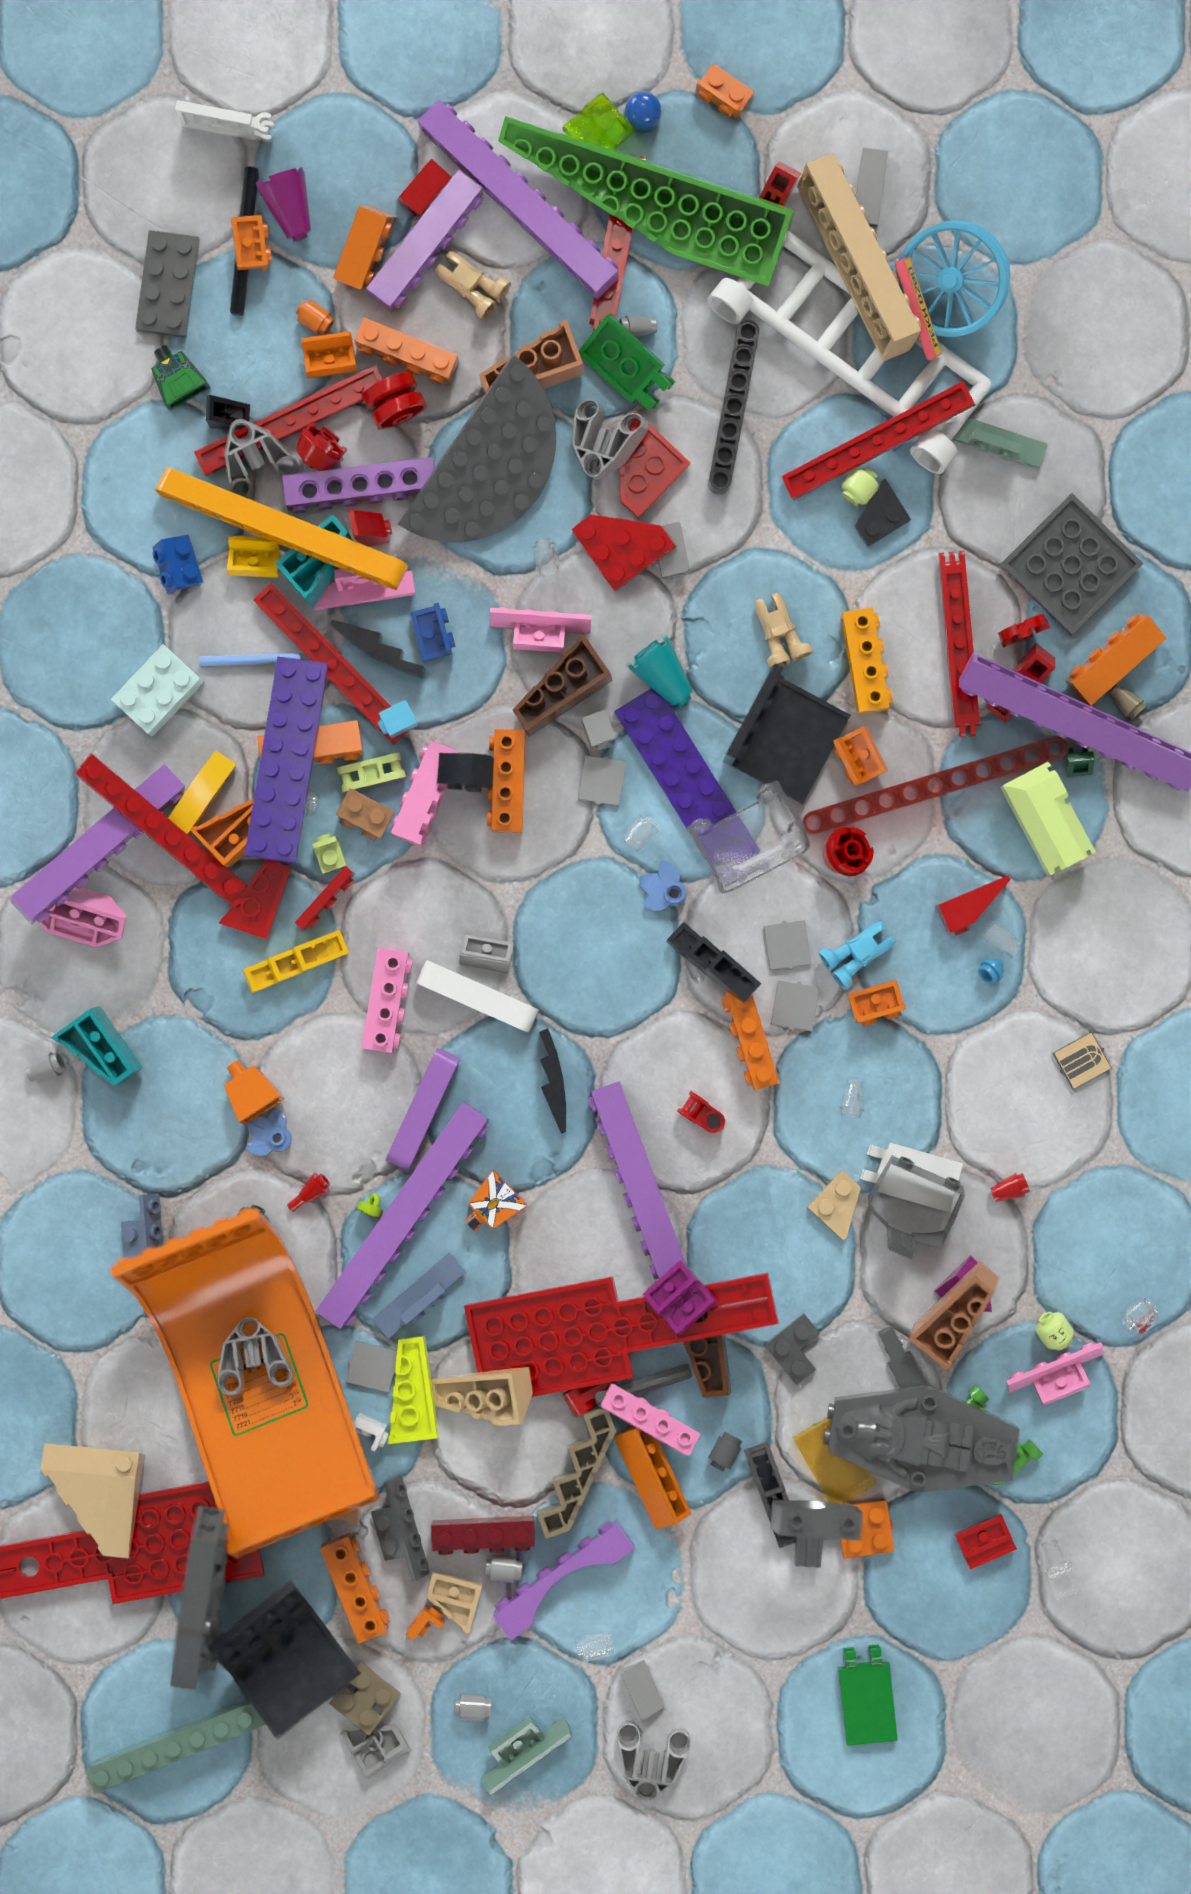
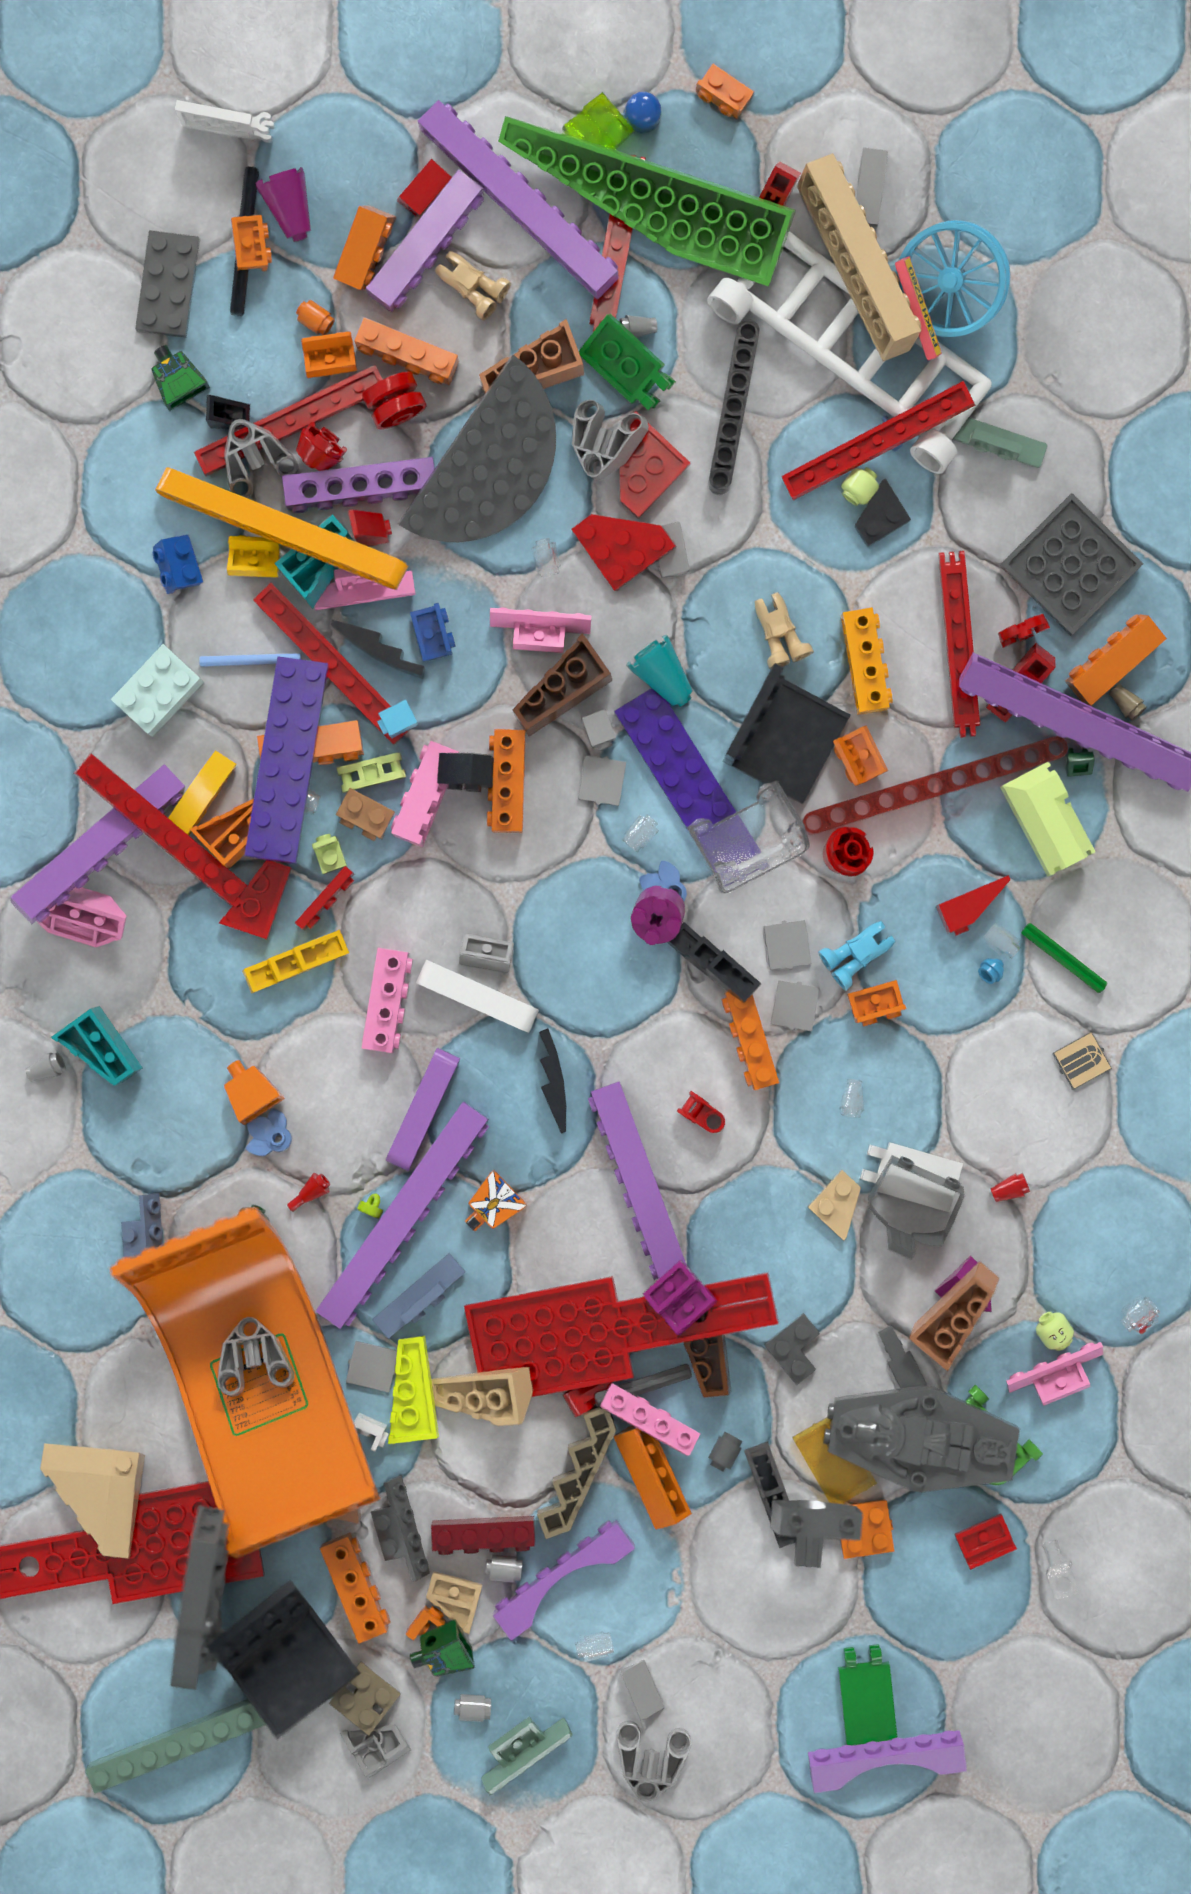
none -> dark green torso [410,1619,475,1676]
none -> magenta brick [631,886,685,945]
none -> medium lavender arch [808,1730,967,1793]
none -> green axle [1021,923,1108,993]

